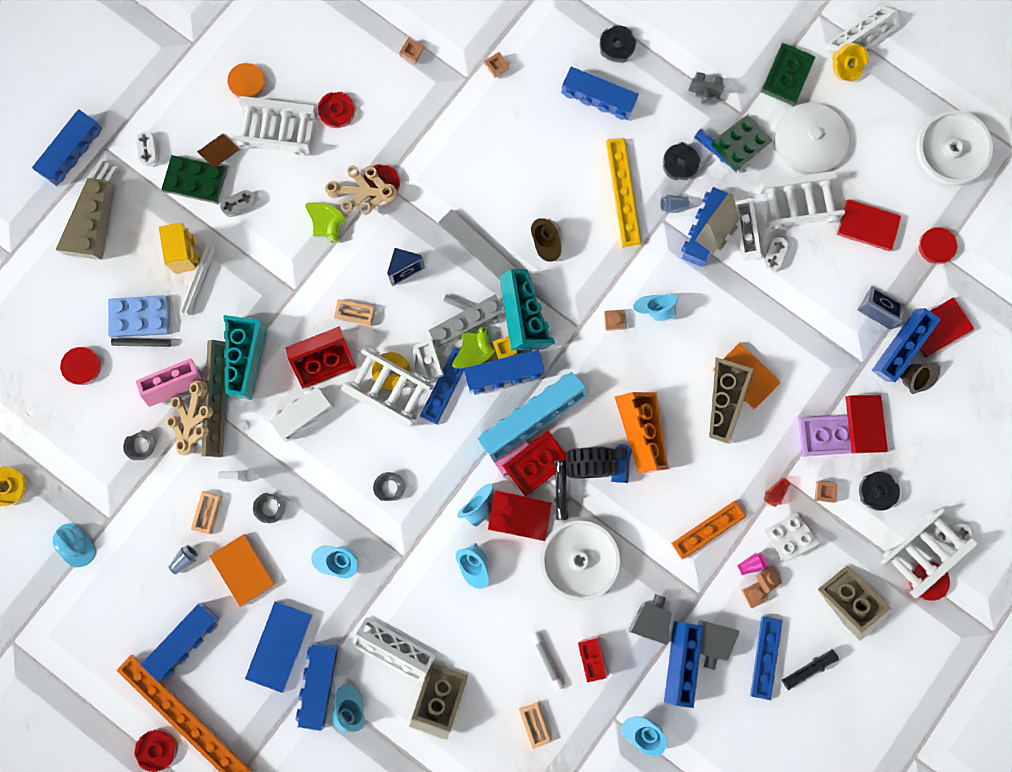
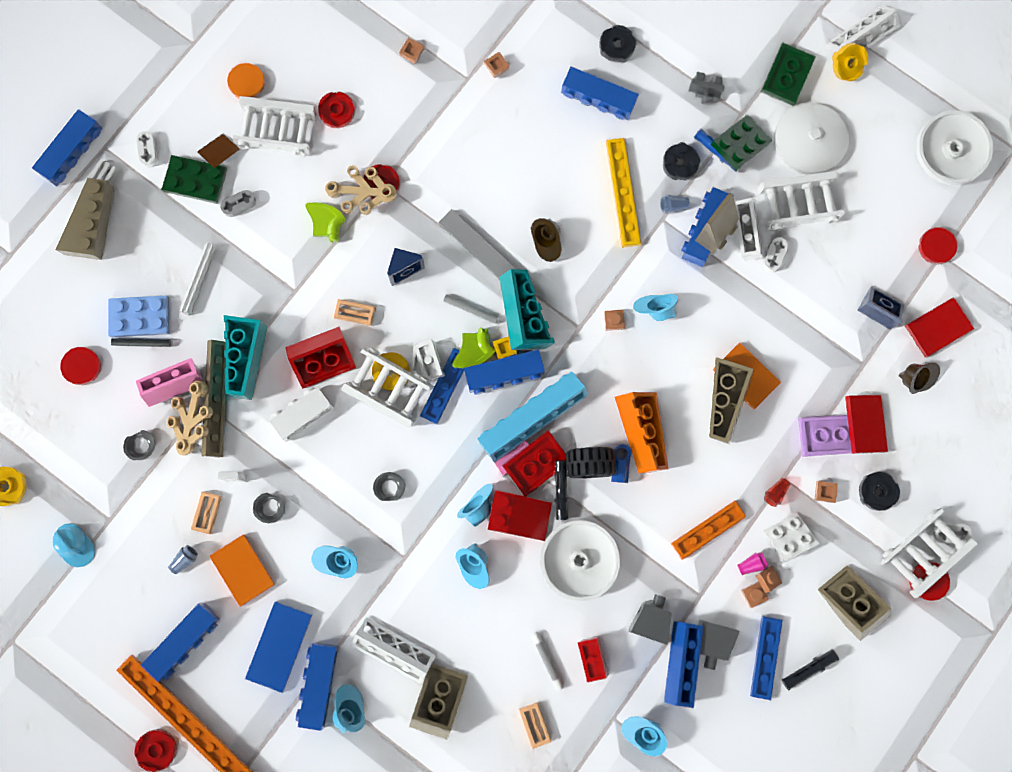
yellow brick [158,222,199,274] -> none
light grey plate [428,294,505,347] -> none
red tile [836,199,902,252] -> none
blue brick [871,308,941,383] -> none

